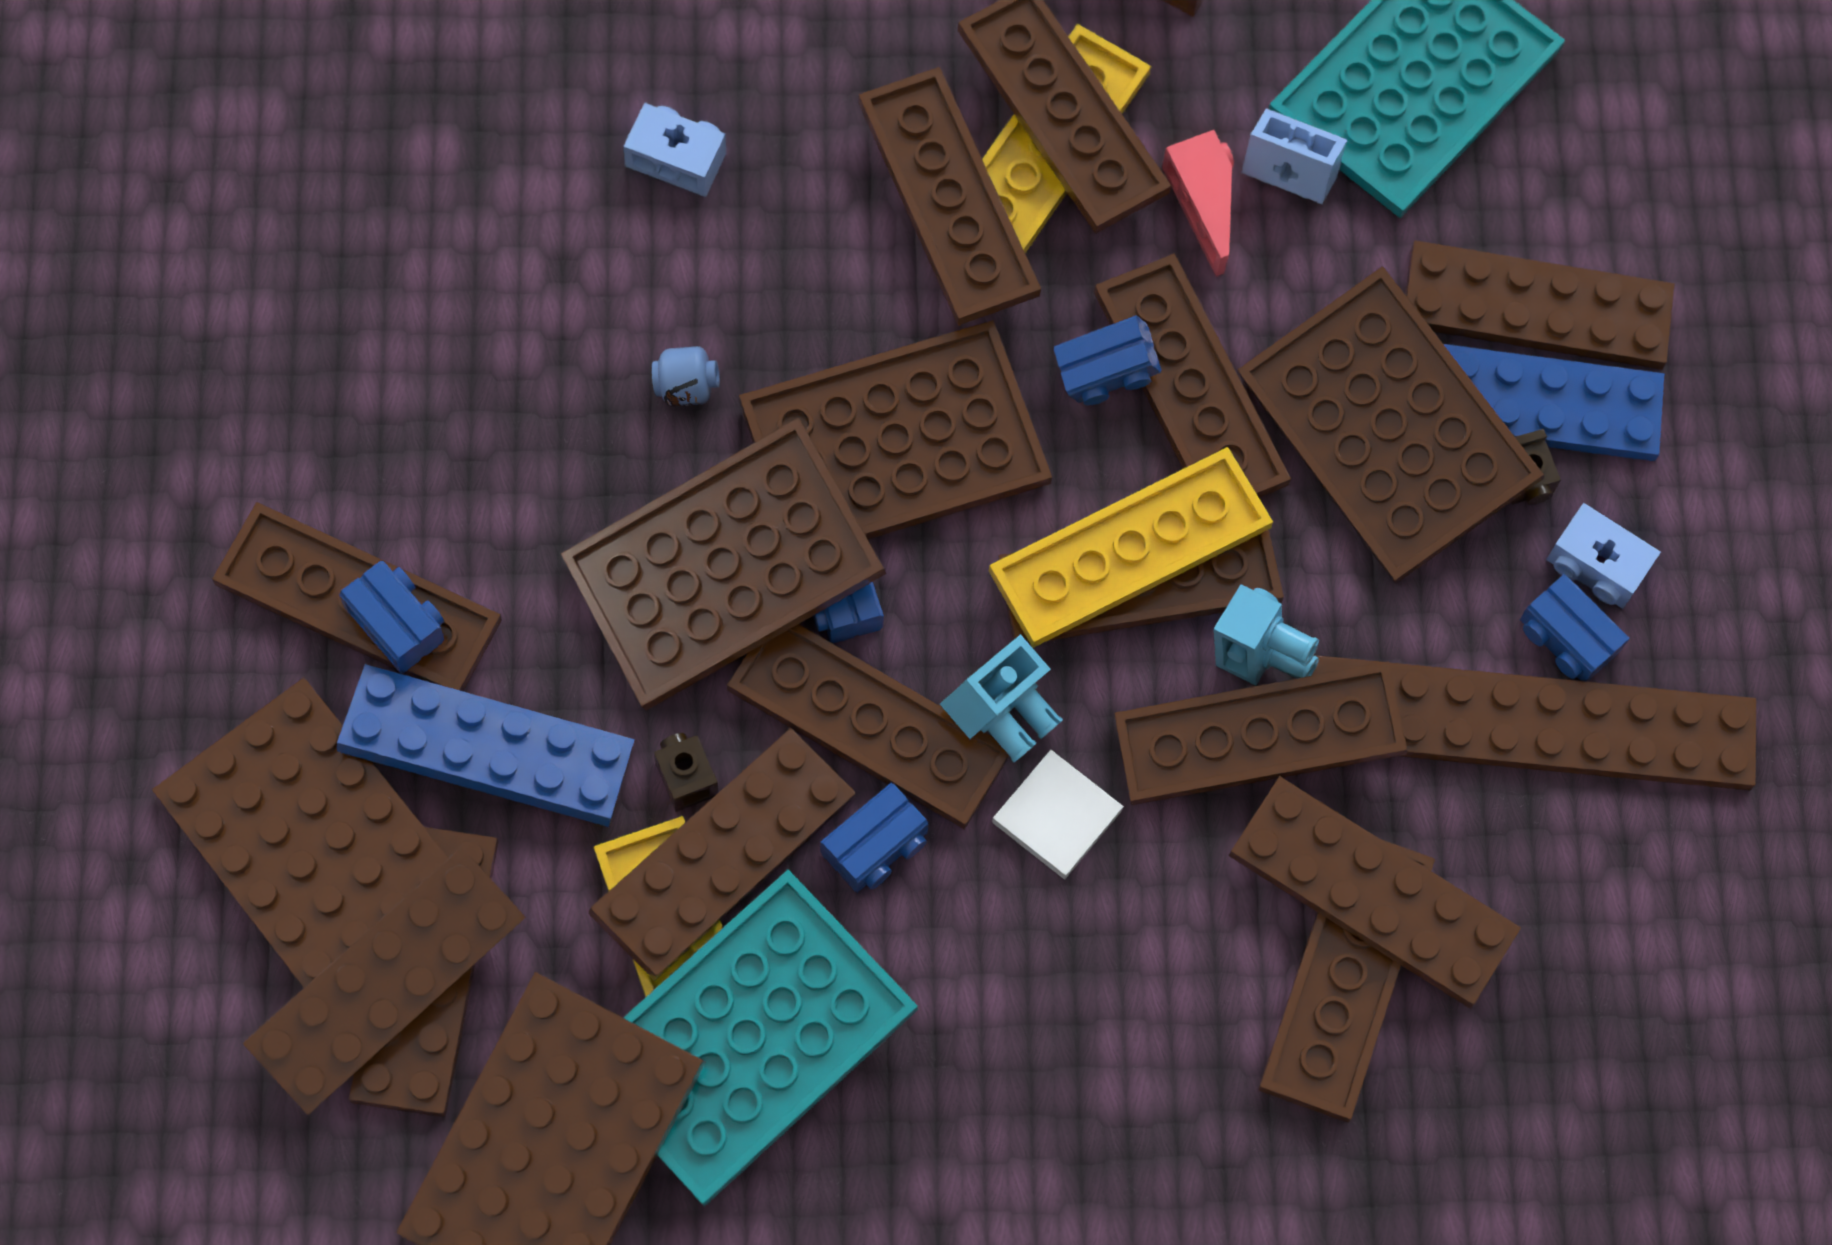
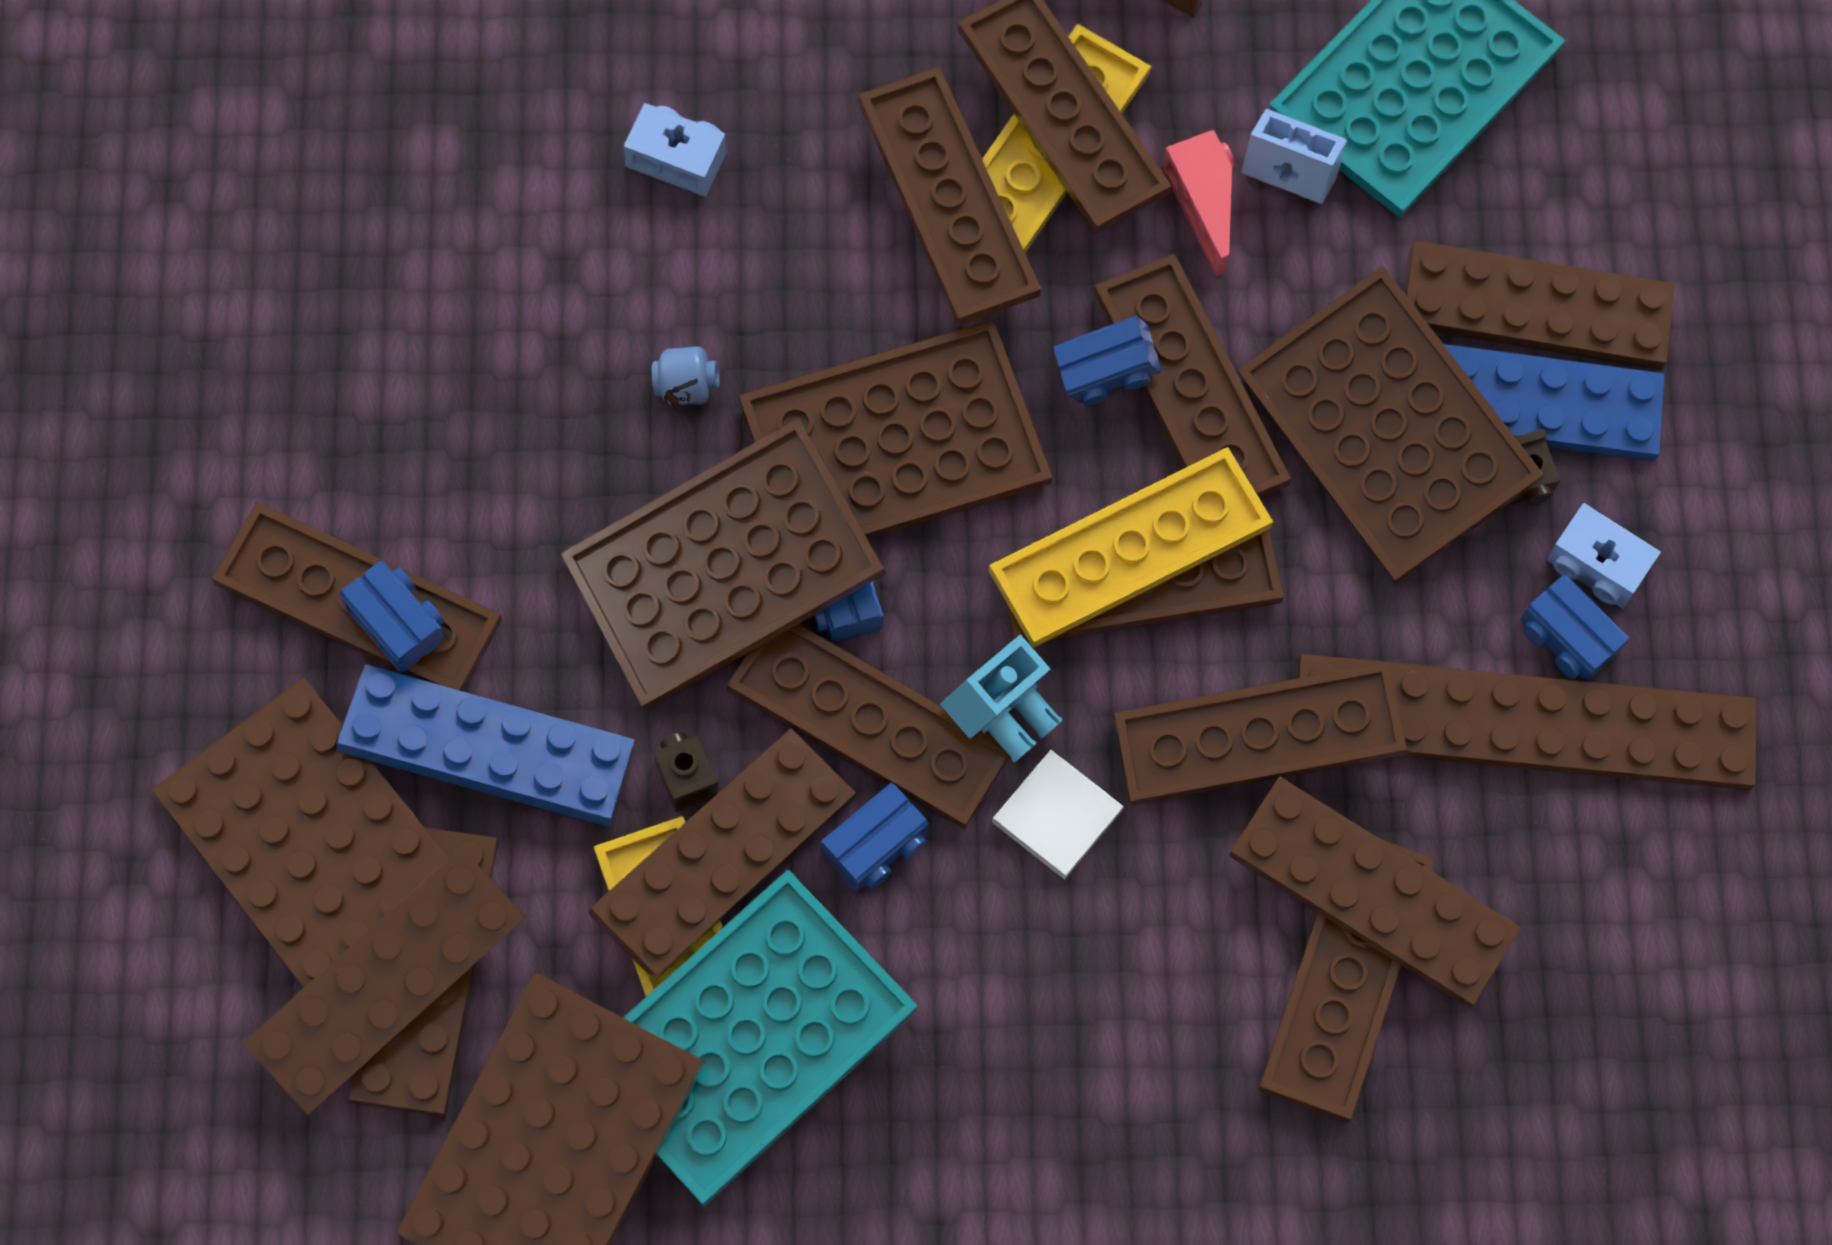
medium azure brick [1214,584,1319,686] -> none

